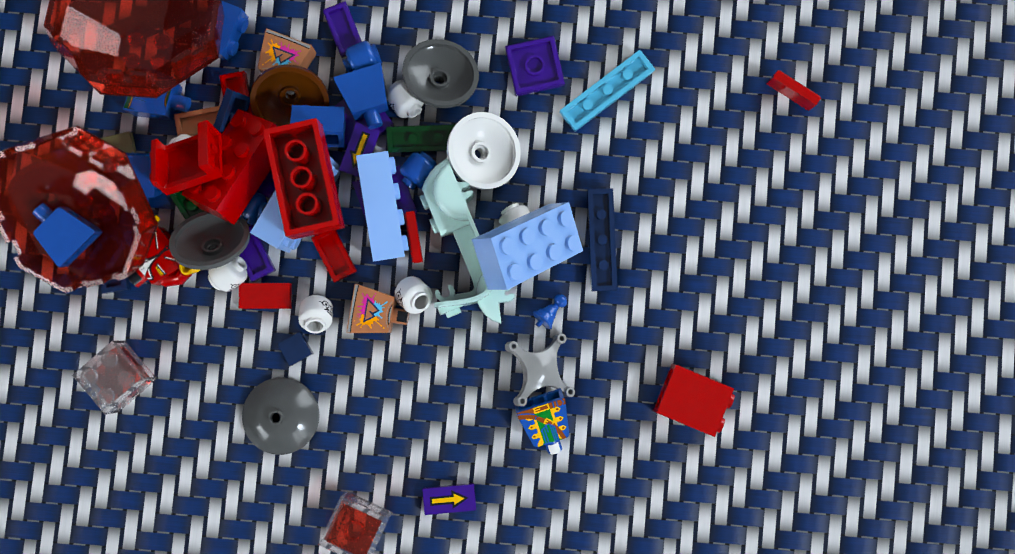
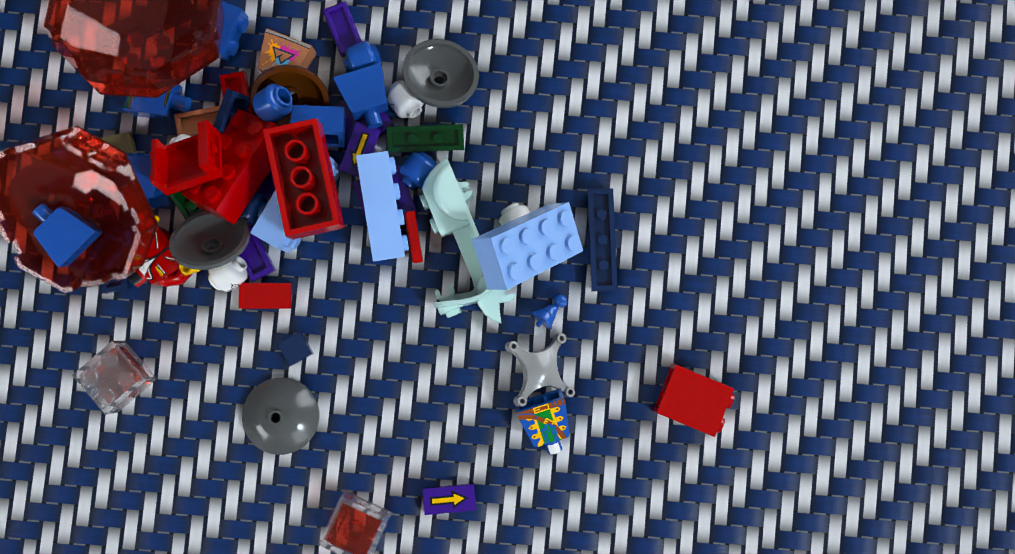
white head [298,295,333,333] -> none
red tile [311,230,358,283] -> none
nougat torso [346,284,410,333] -> none
white head [394,276,433,314] -> none
white dish [447,112,520,189] -> none
dark purple tile [505,36,565,96] -> none
medium azure plate [559,50,655,132] -> none
red tile [767,70,821,111] -> none
none -> blue head [253,84,293,123]

